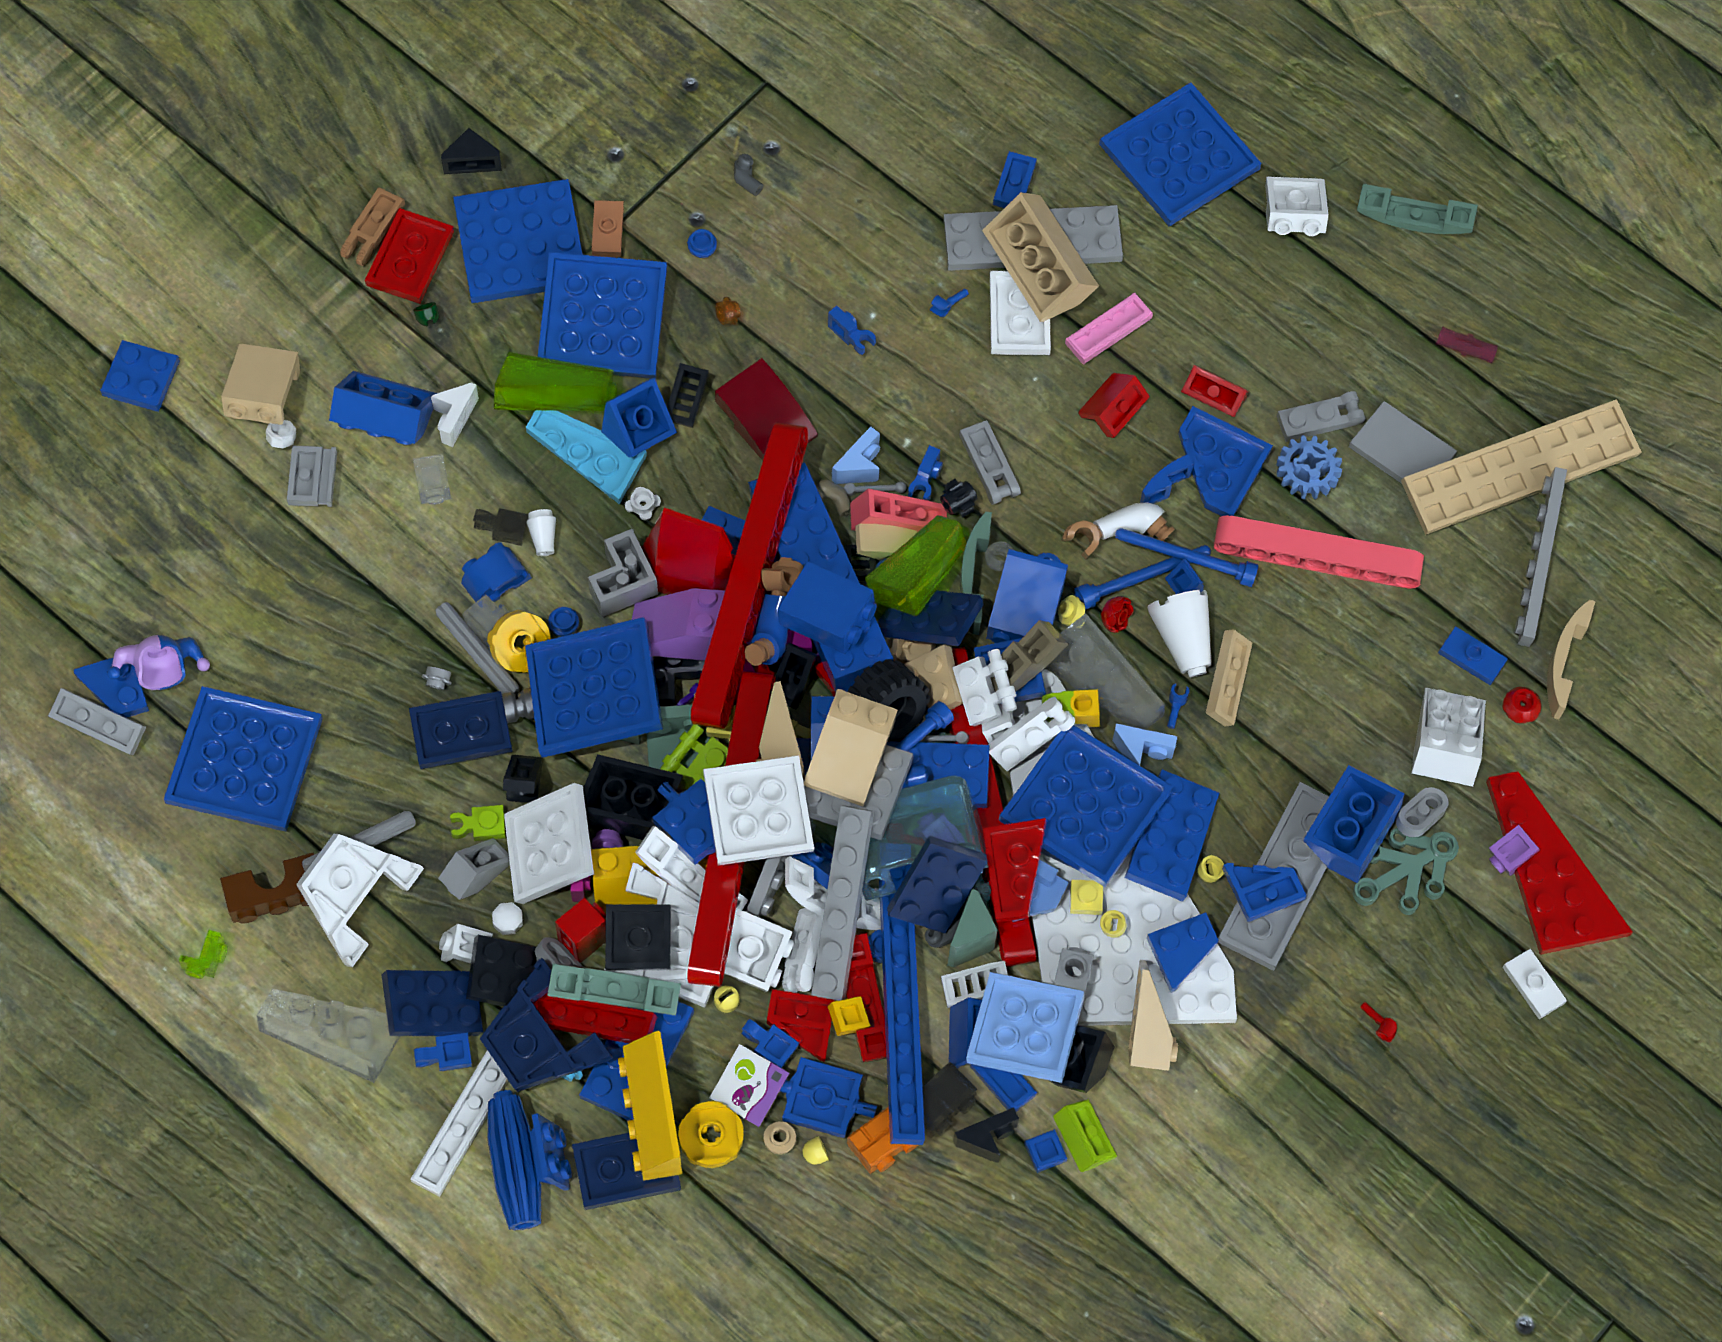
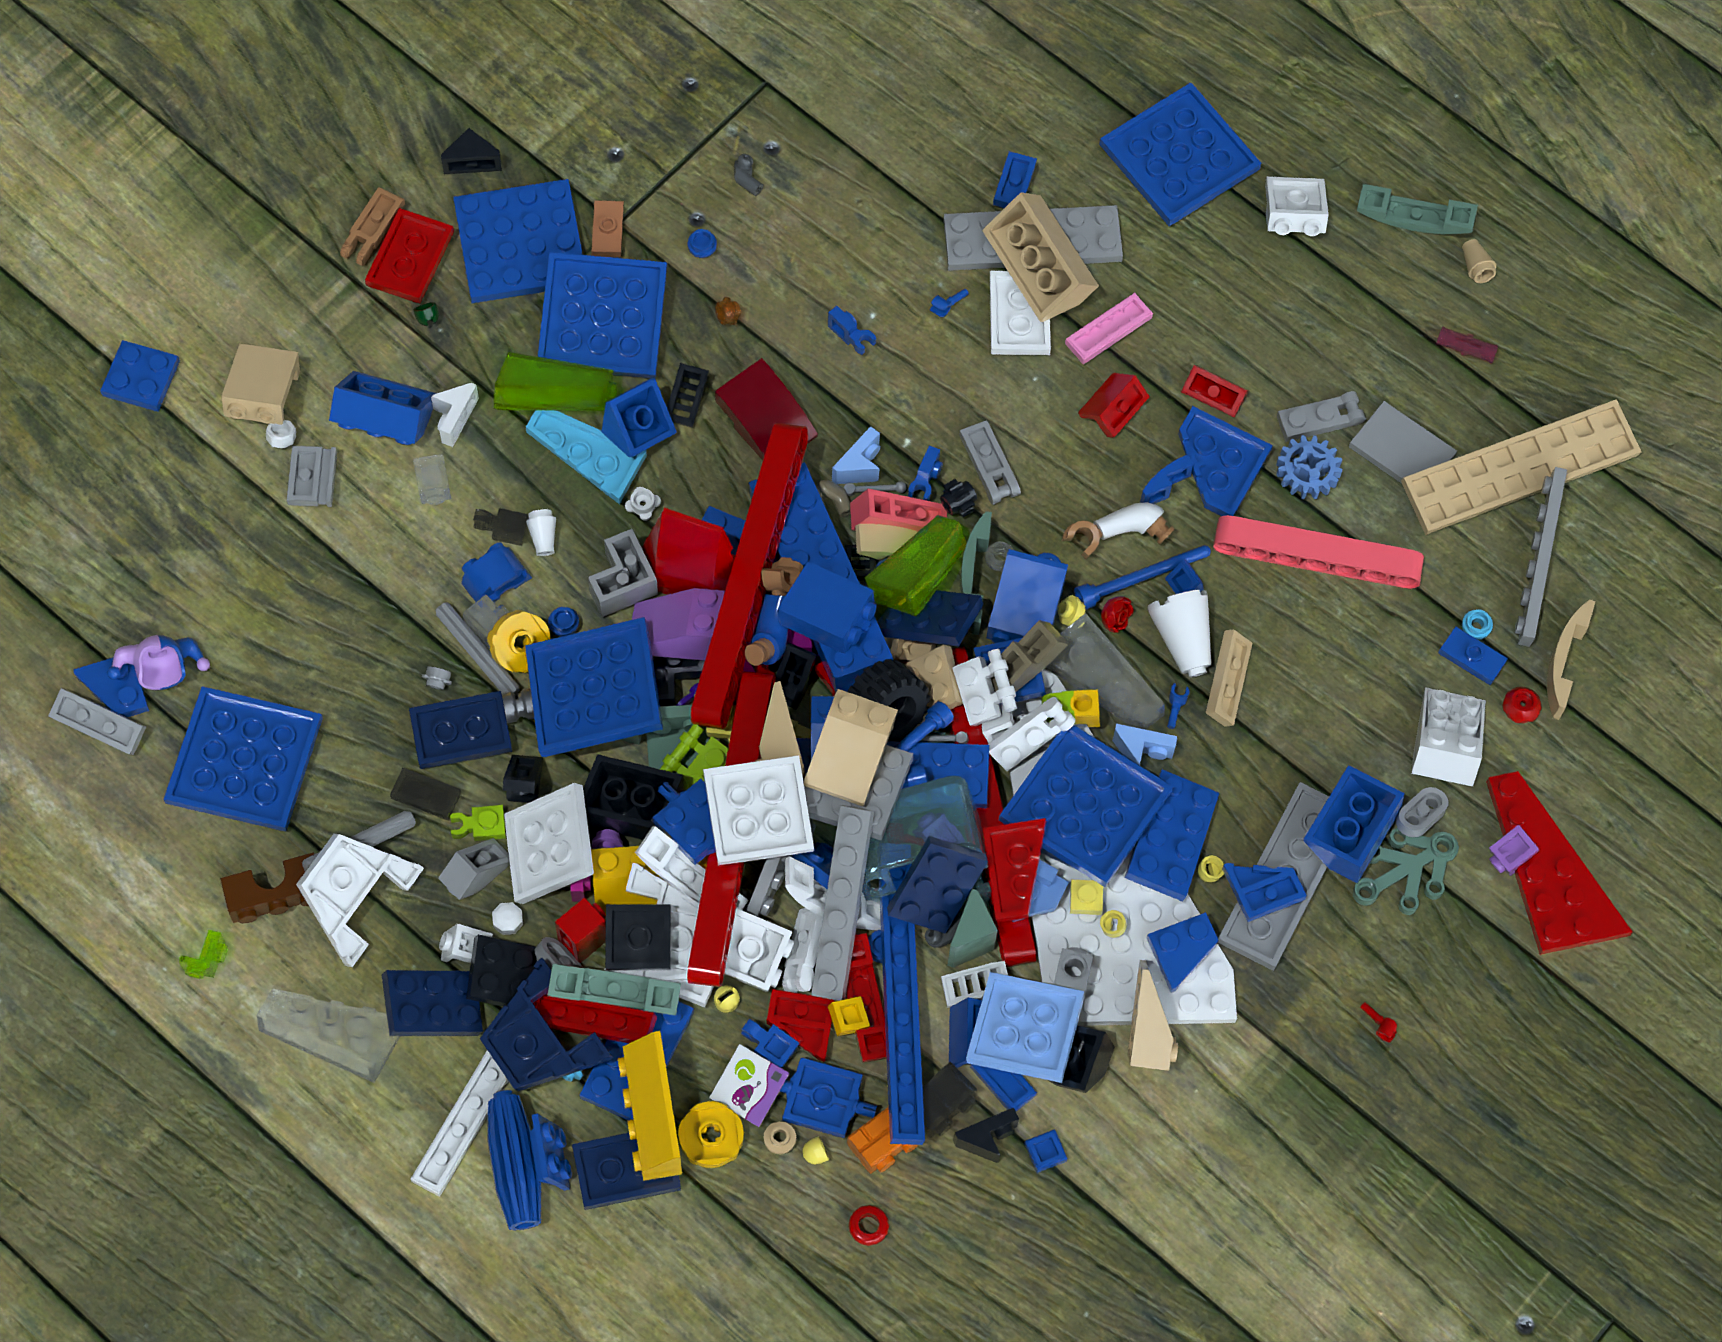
blue plate [414,1032,472,1071] -> none
lime slope [1053,1099,1117,1172] -> none
blue piece [1115,528,1258,587] -> none
white plate [1502,949,1567,1019] -> none
none -> clear smoke plate [390,768,461,821]
none -> red piece [848,1205,889,1246]
none -> tan cone [1462,239,1496,283]
none -> medium azure plate [1462,610,1493,639]

